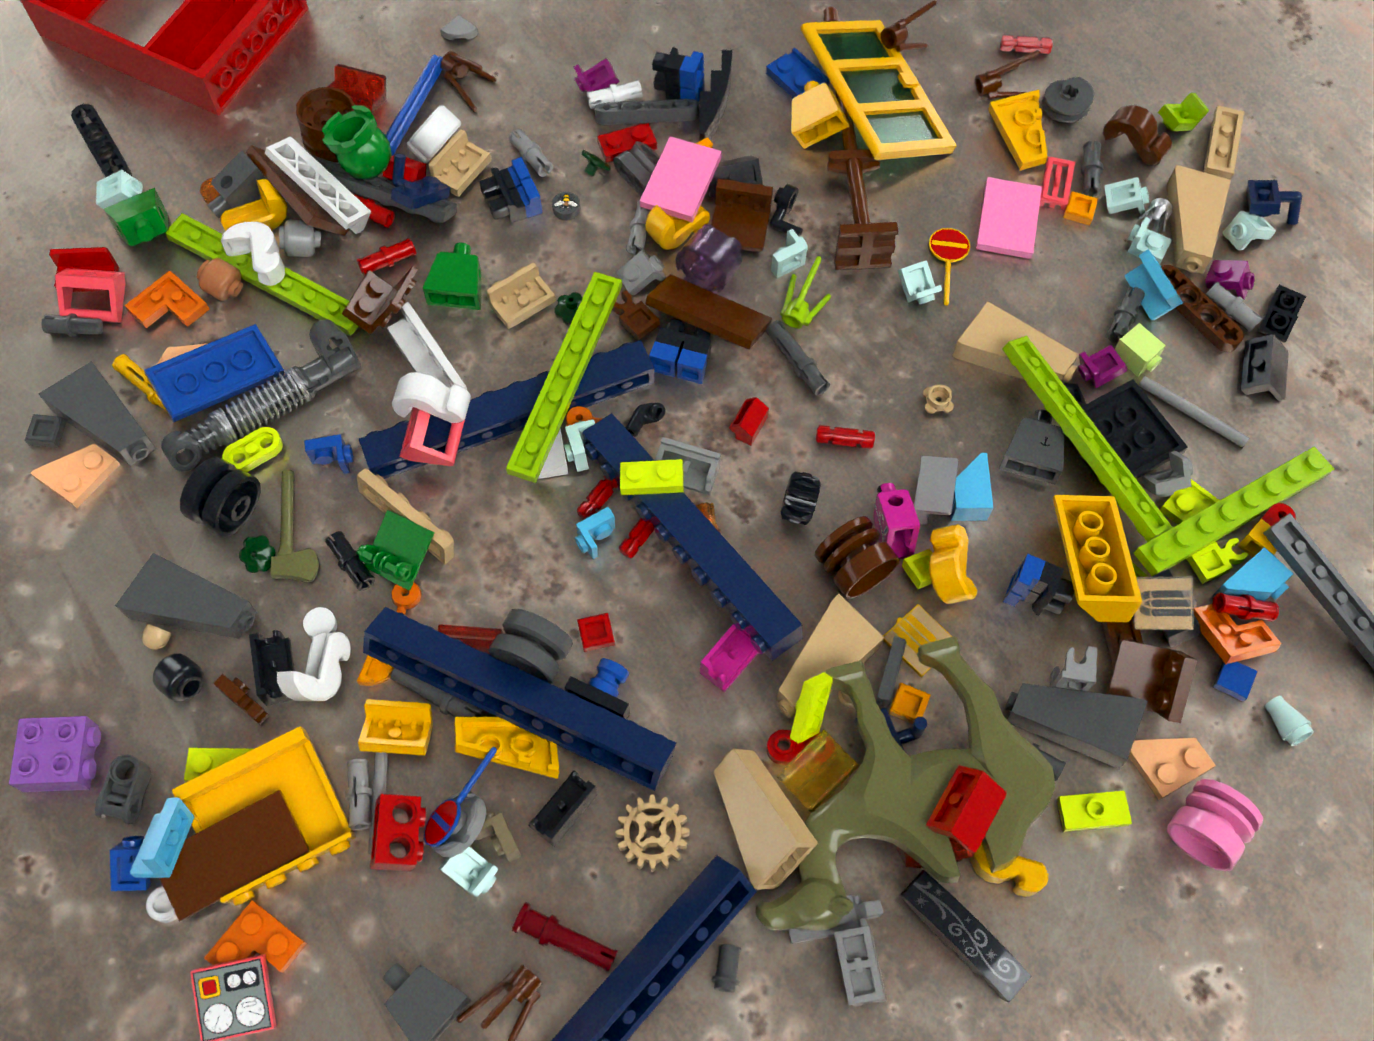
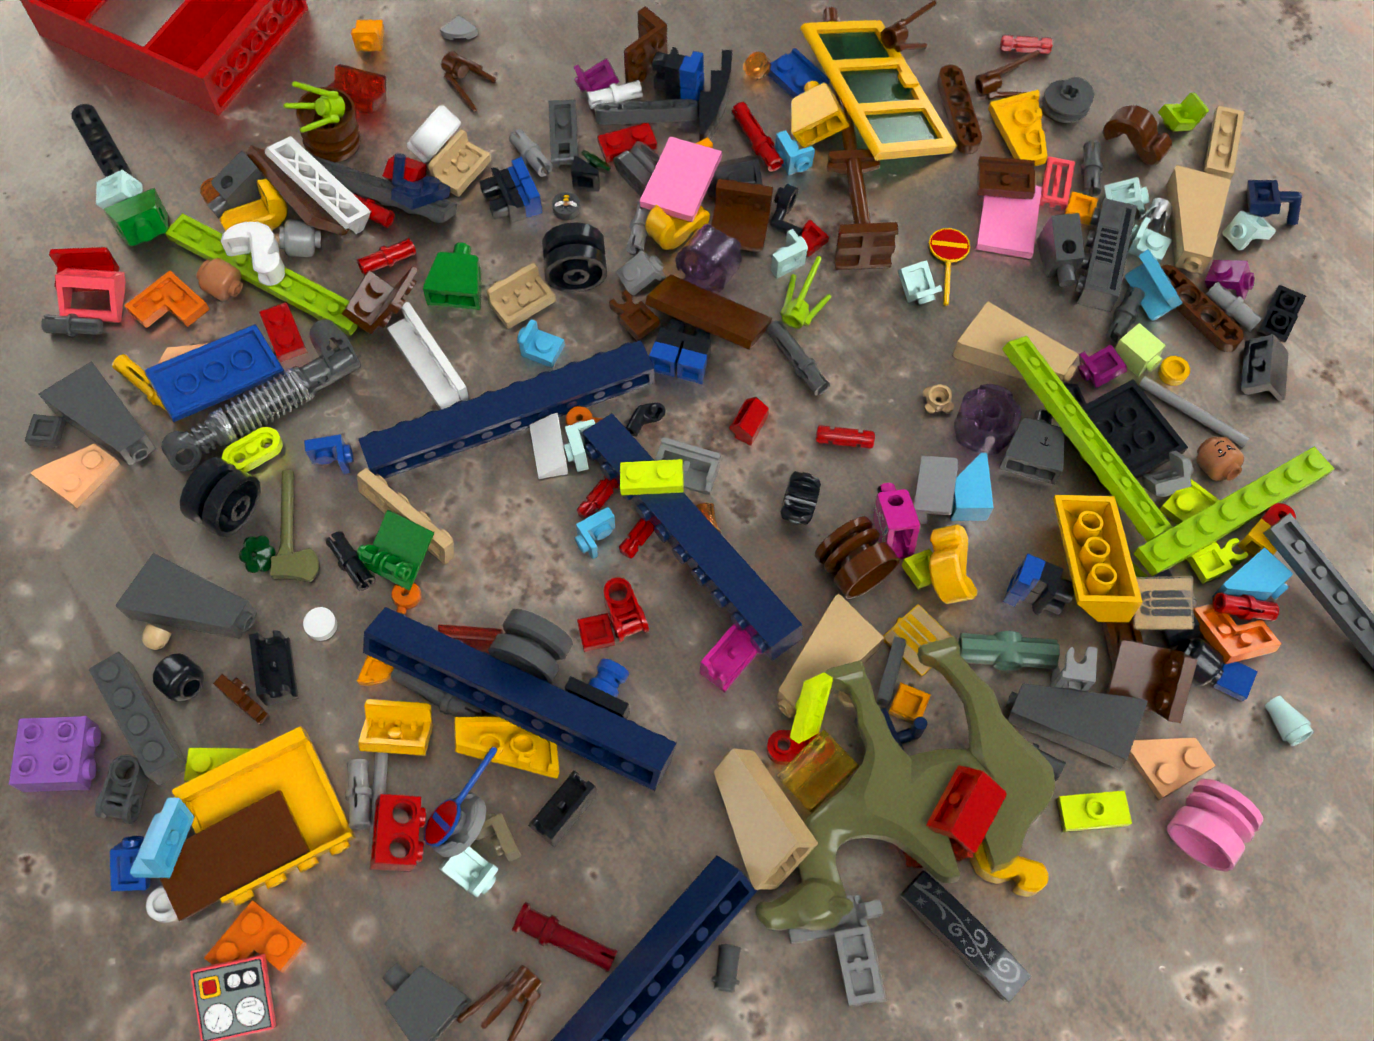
white animal [277,632,351,701] -> none
green tile [322,105,392,180] -> none
blue axle [386,55,443,157] -> none
white animal [392,372,471,423] -> none
coral tile [399,407,466,466] -> none
lime plate [506,272,622,483] -> none
dark green plant [554,292,582,324] -> none
tan gear [616,795,689,872] -> none
none -> dark grey brick [89,651,187,786]
none -> red plate [259,302,308,363]
none -> lime plant [283,81,345,133]
none -> light orange bracket [351,20,384,51]
none -> medium azure bracket [517,319,565,368]
none -> black wheel [542,222,607,292]
none -> dark grey plate [549,100,579,168]
none -> black slope [571,156,600,192]
none -> red piece [603,577,649,643]
none -> reddish brown bracket [624,6,668,84]
none -> red pin [731,102,784,172]
none -> clear orange tile [744,52,771,80]
none -> medium azure bracket [775,130,815,175]
none -> red tile [801,219,829,257]
none -> reddish brown beam [937,65,982,154]
none -> clear purple brick [954,384,1022,455]
none -> sand green piece [958,631,1060,671]
none -> reddish brown plate [977,156,1035,200]
none -> dark grey torso [1037,213,1085,287]
none -> dark grey brick [1075,198,1137,312]
none -> yellow tile [1158,356,1190,386]
none -> black head [1176,639,1224,686]
none -> nougat head [1197,437,1244,481]

